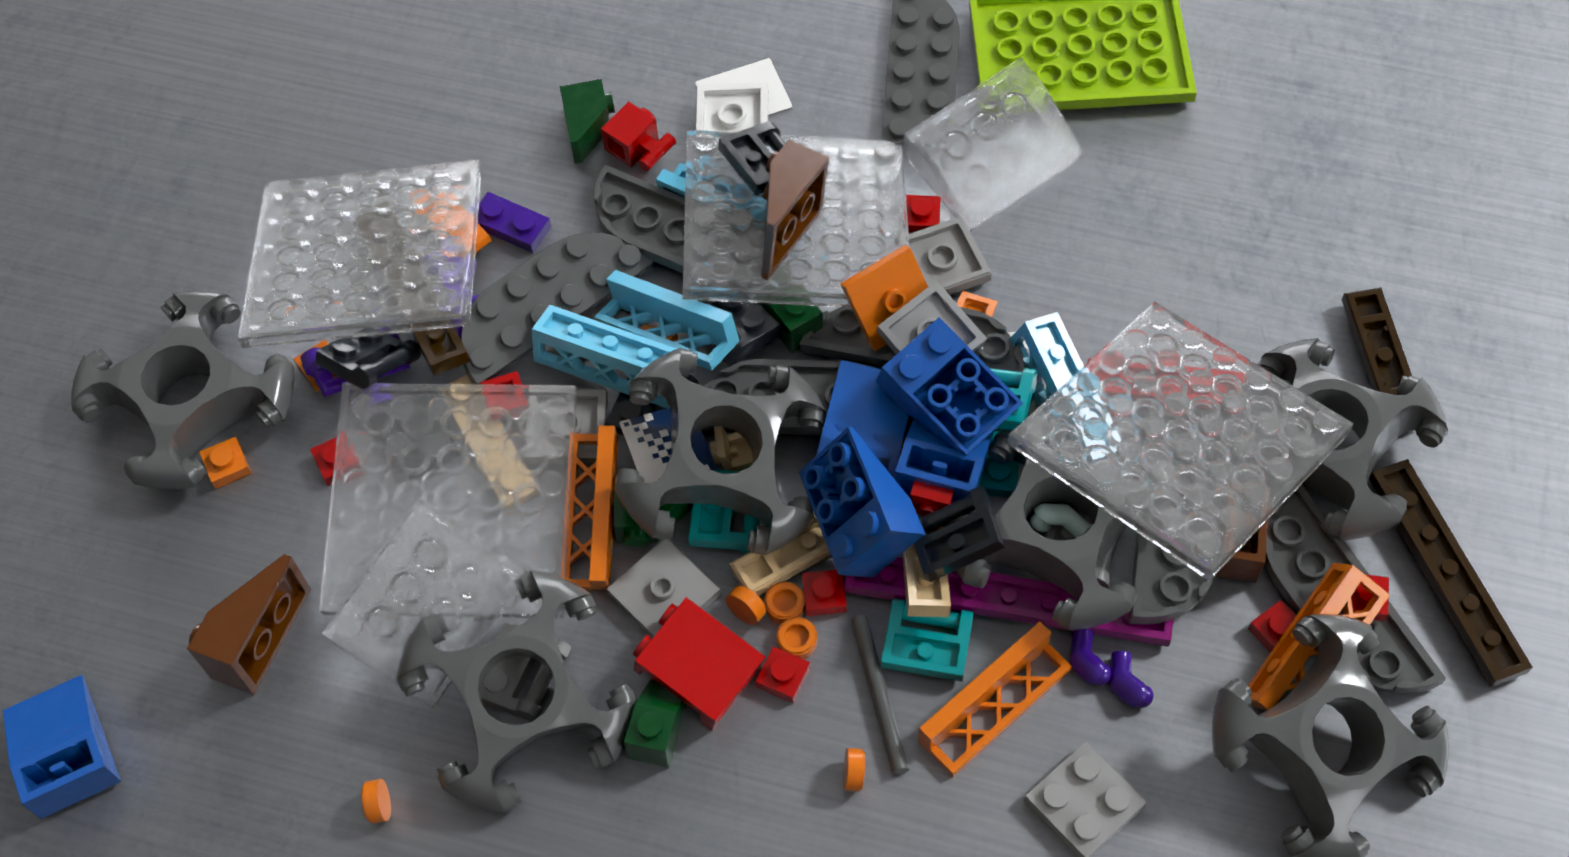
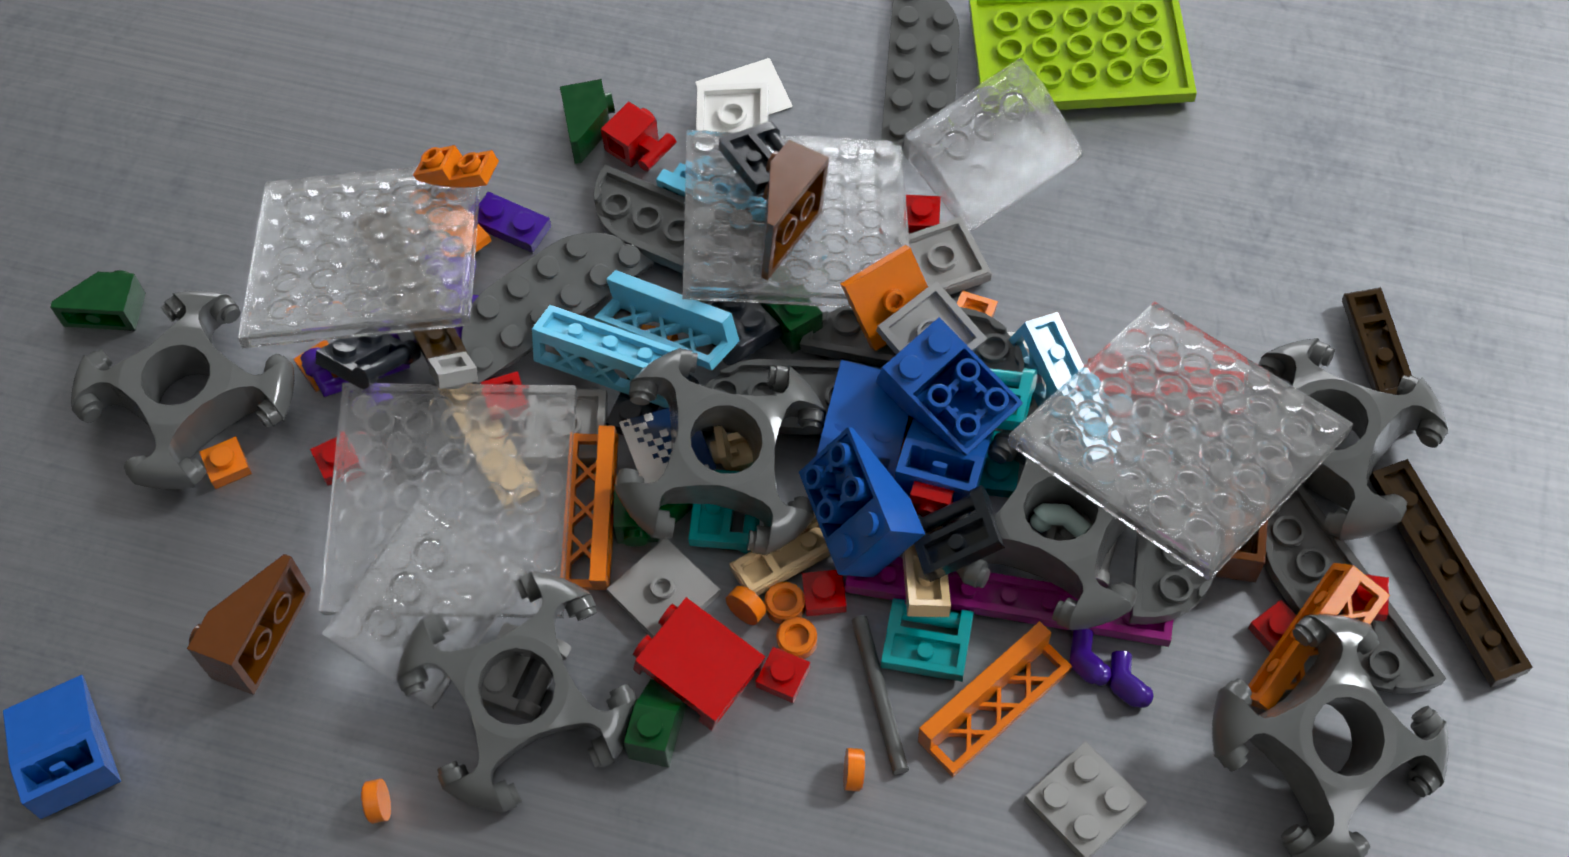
none -> dark green slope [50,270,146,331]
none -> orange slope [413,145,499,188]
none -> light grey plate [428,351,478,389]

